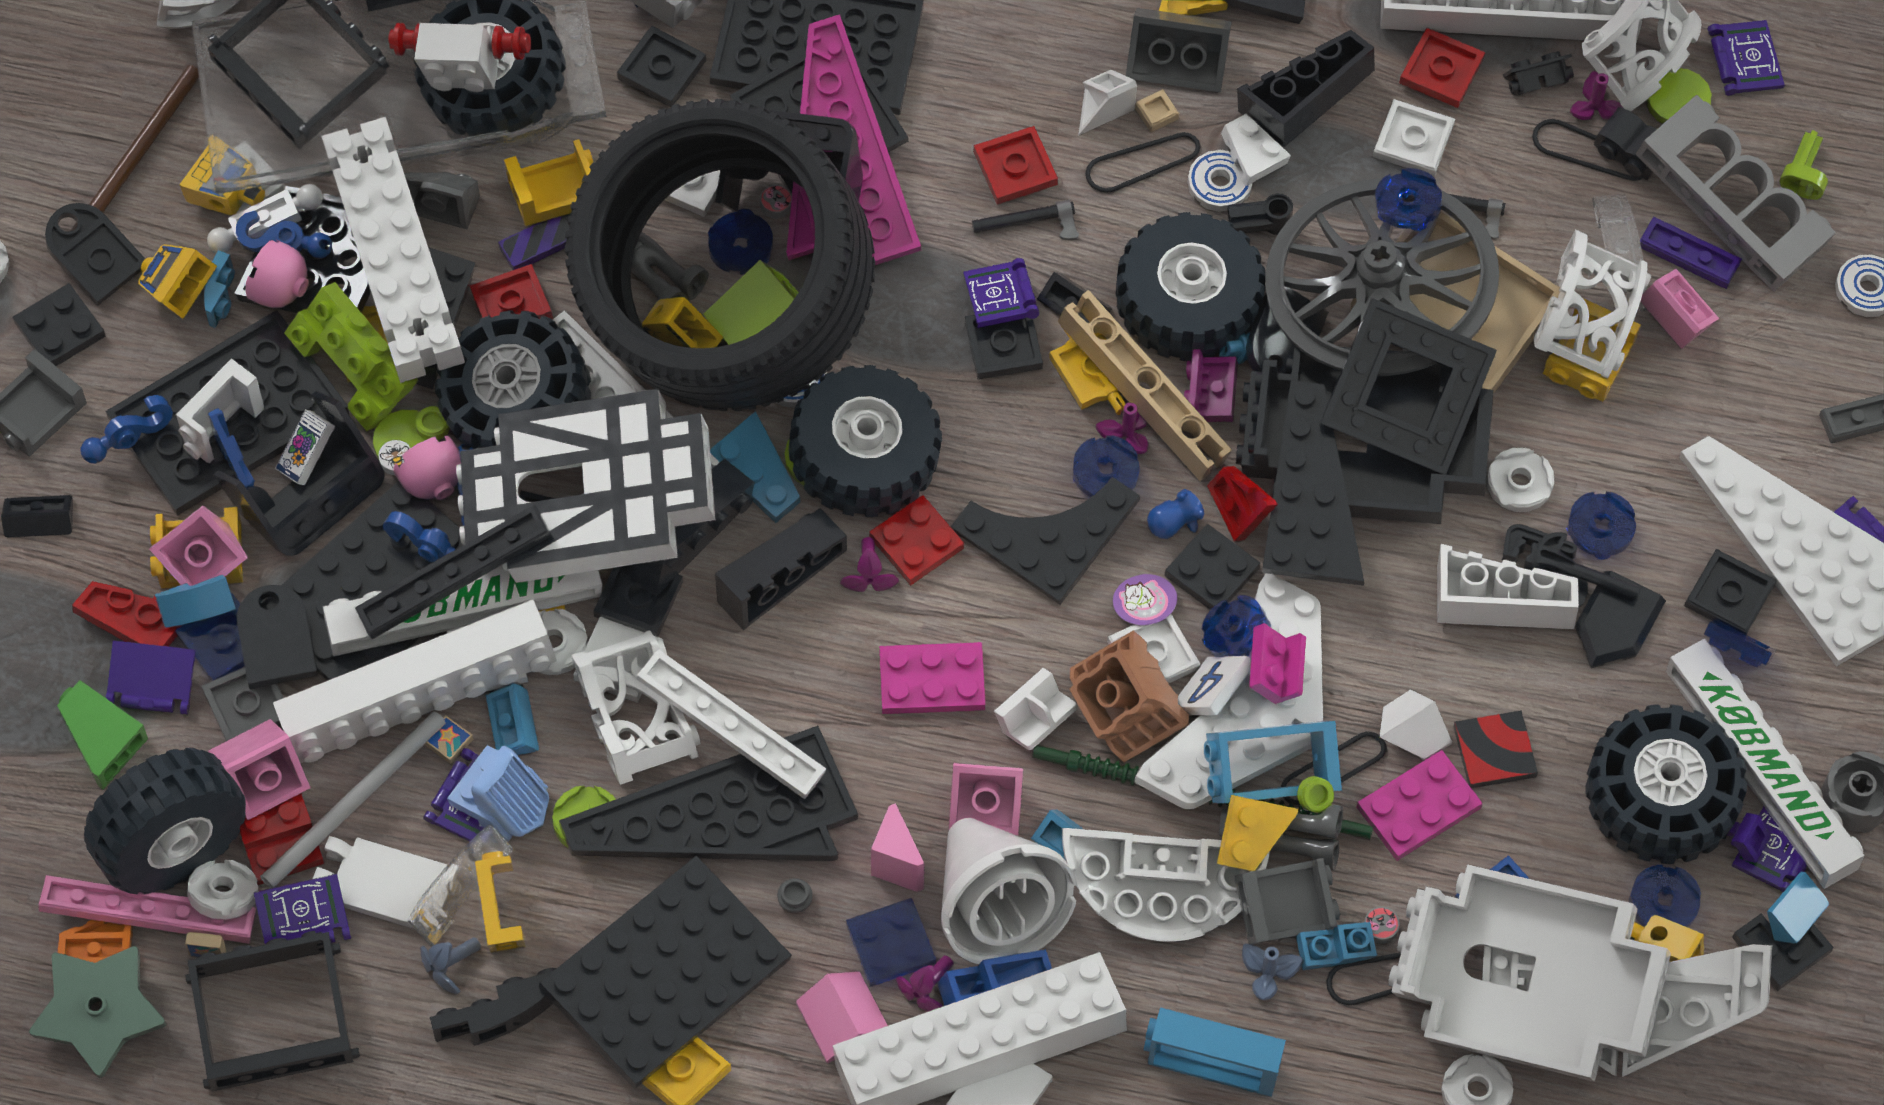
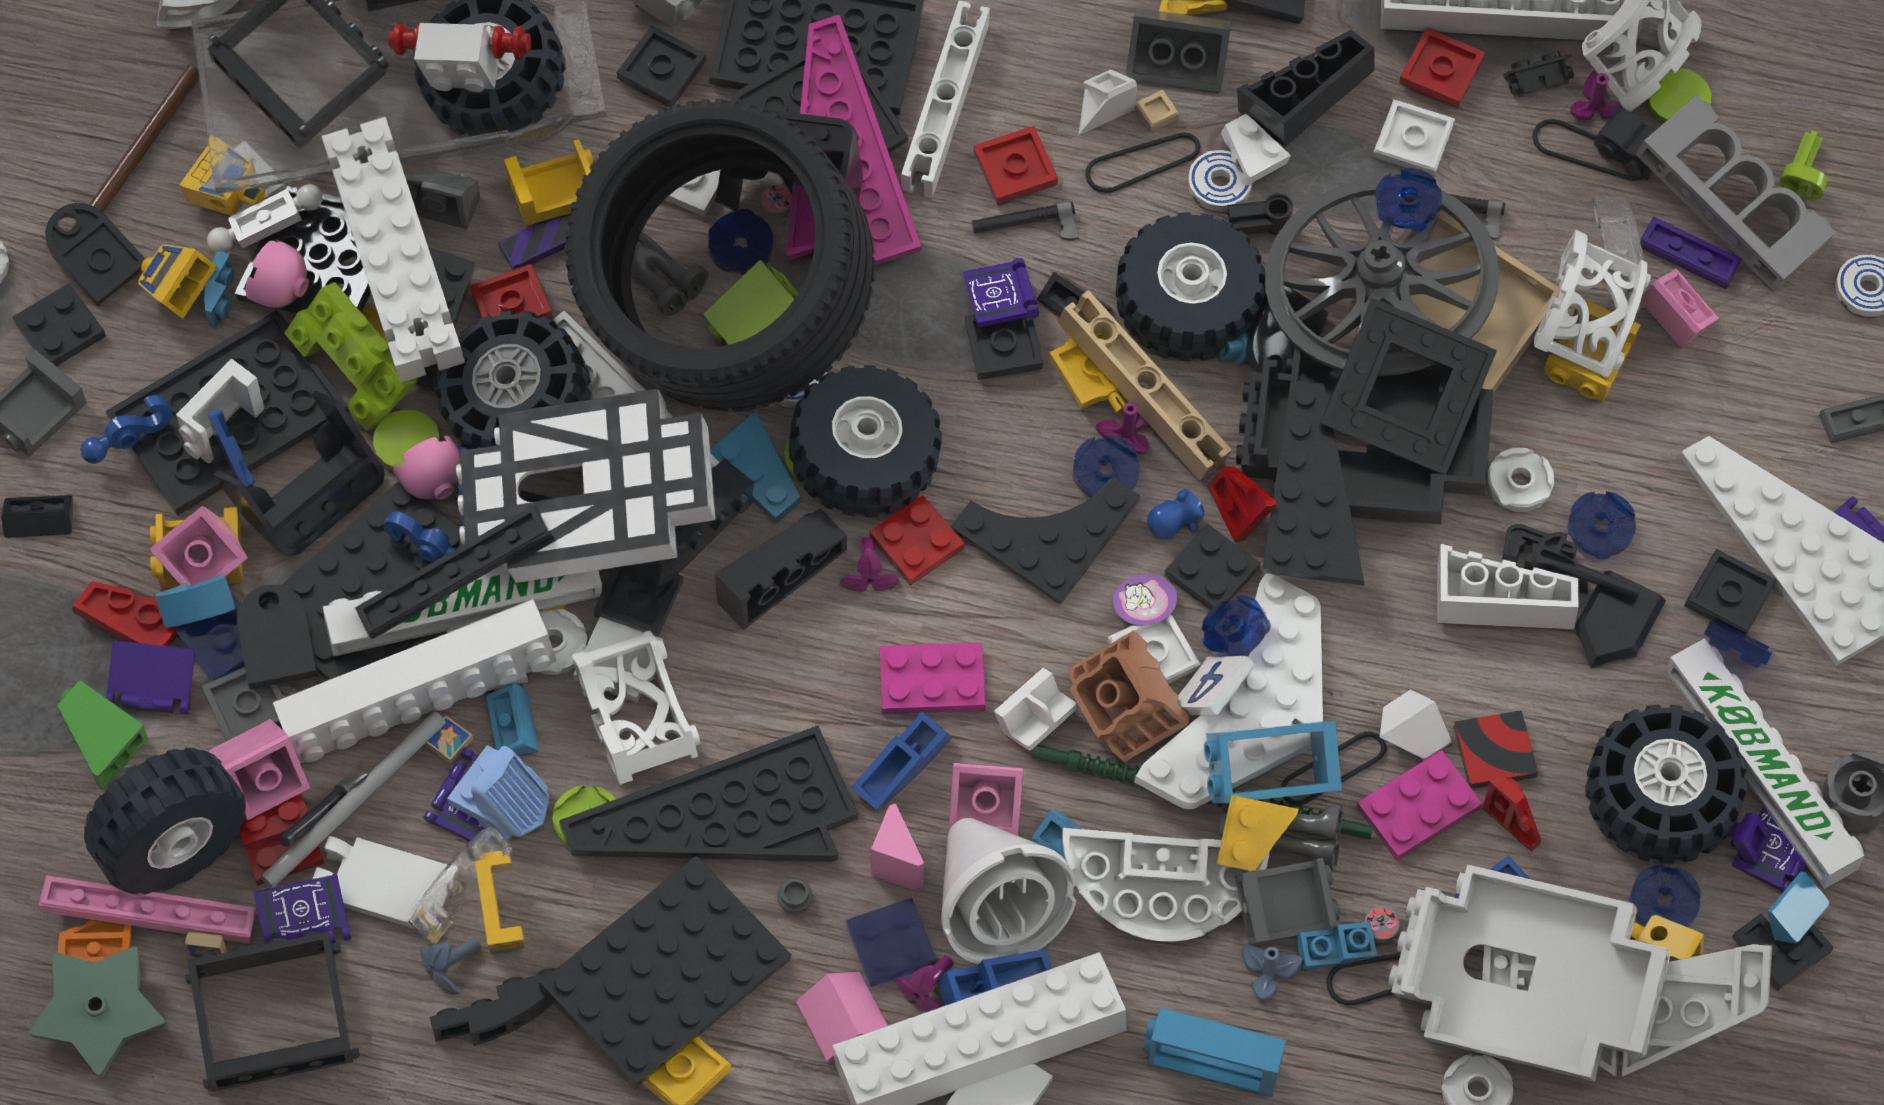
white tile [187,860,258,920] -> none
blue piece [235,210,332,258] -> none
tile [275,409,335,485] -> none
tile [379,440,411,475] -> none
lime tile [415,406,450,440] -> none
white plate [637,649,826,799] -> none
yellow torso [642,297,723,348] -> none
magenta bracket [1184,349,1238,422] -> none
dark pink bracket [1249,623,1306,704] -> none
lime tile [1297,776,1334,813] -> none
dark purple piece [1707,20,1785,96] -> none
none -> black piece [279,772,368,847]
none -> blue slope [851,711,953,811]
none -> white piece [901,1,990,198]
none -> red wing [1482,772,1542,852]

